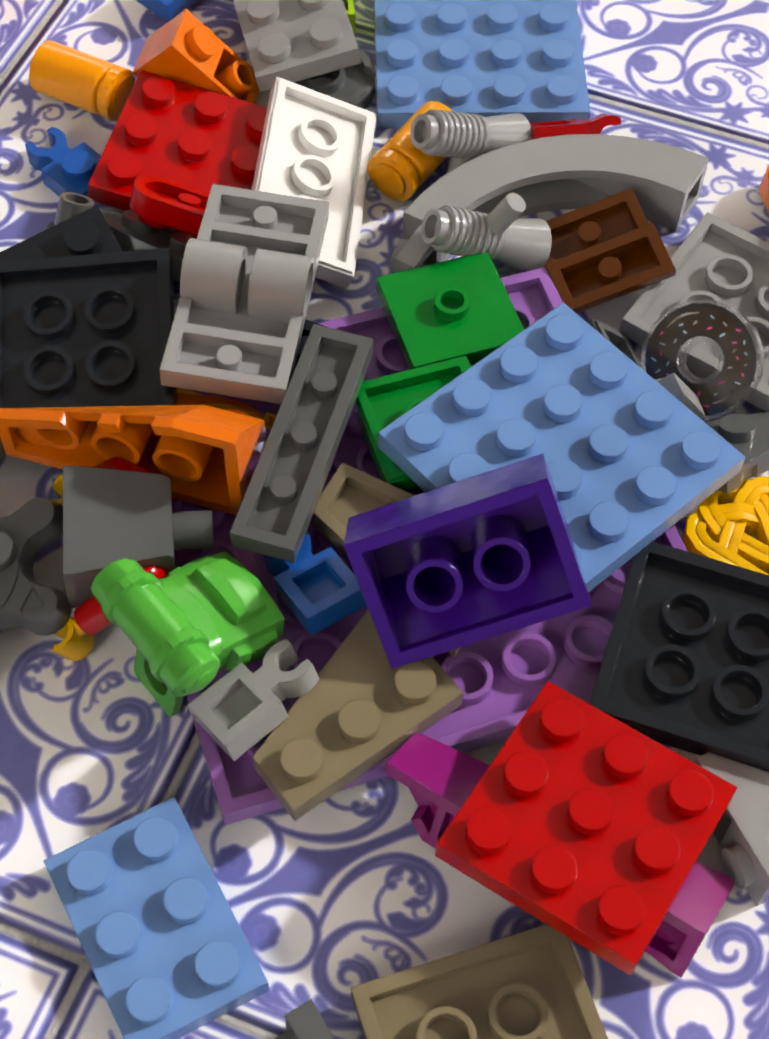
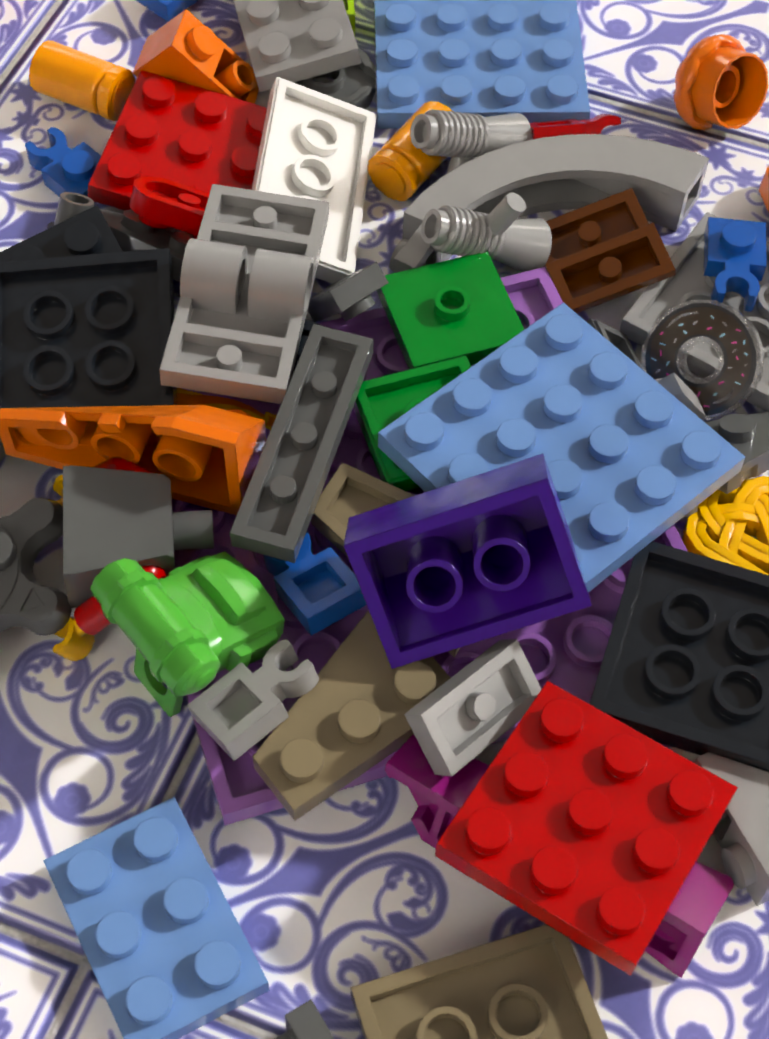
none -> dark grey plate [307,262,389,322]
none -> light grey plate [404,639,541,776]
none -> orange piece [673,34,769,130]
none -> blue plate [704,217,767,312]

